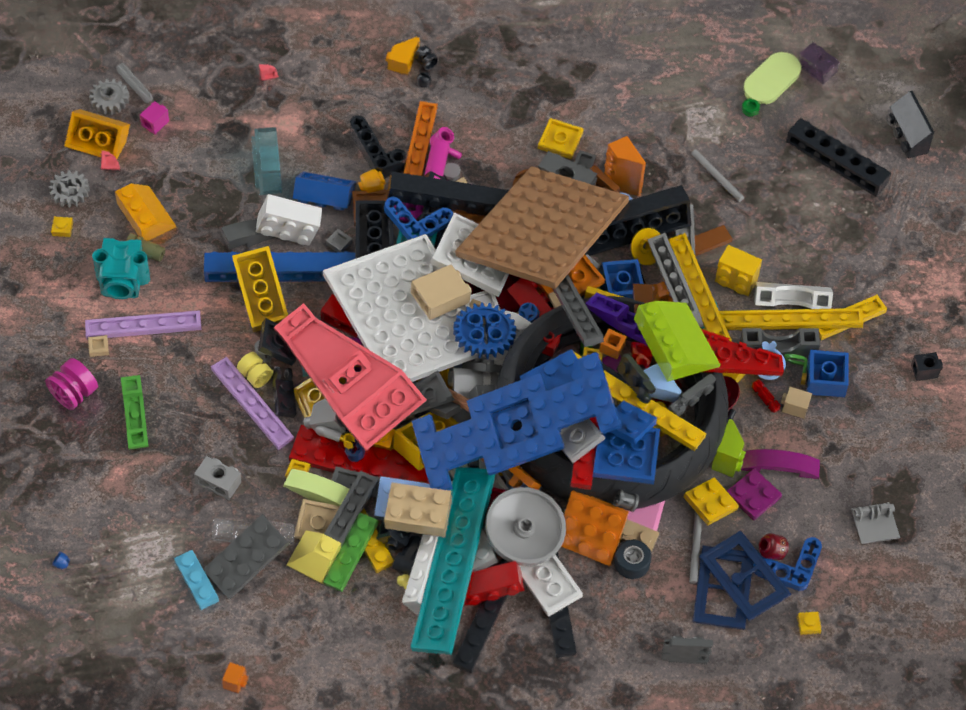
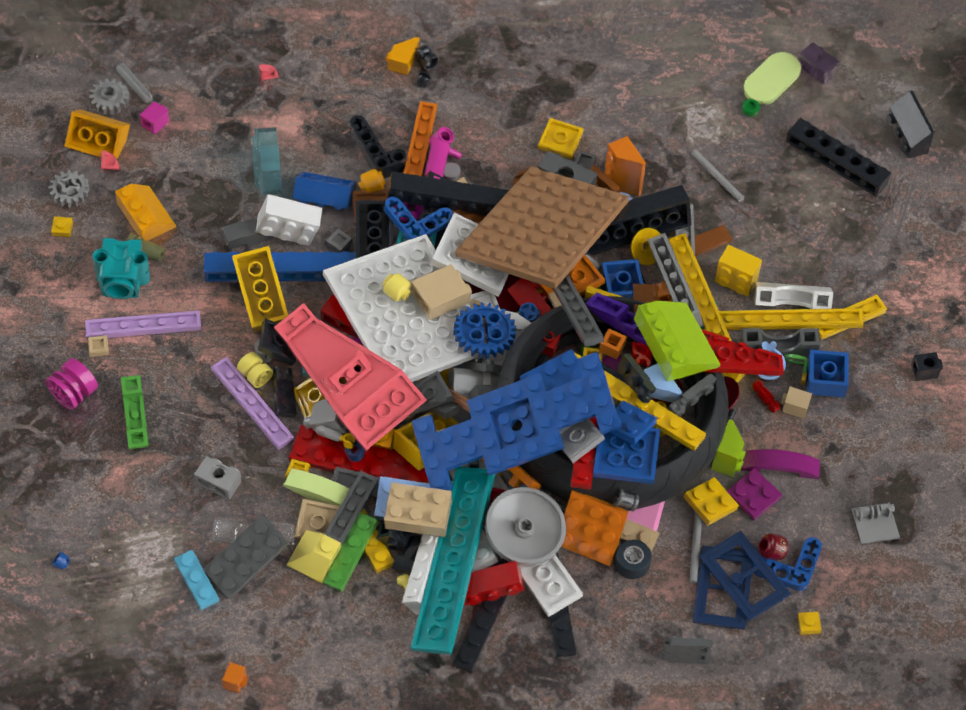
none -> light yellow head [382,273,411,302]

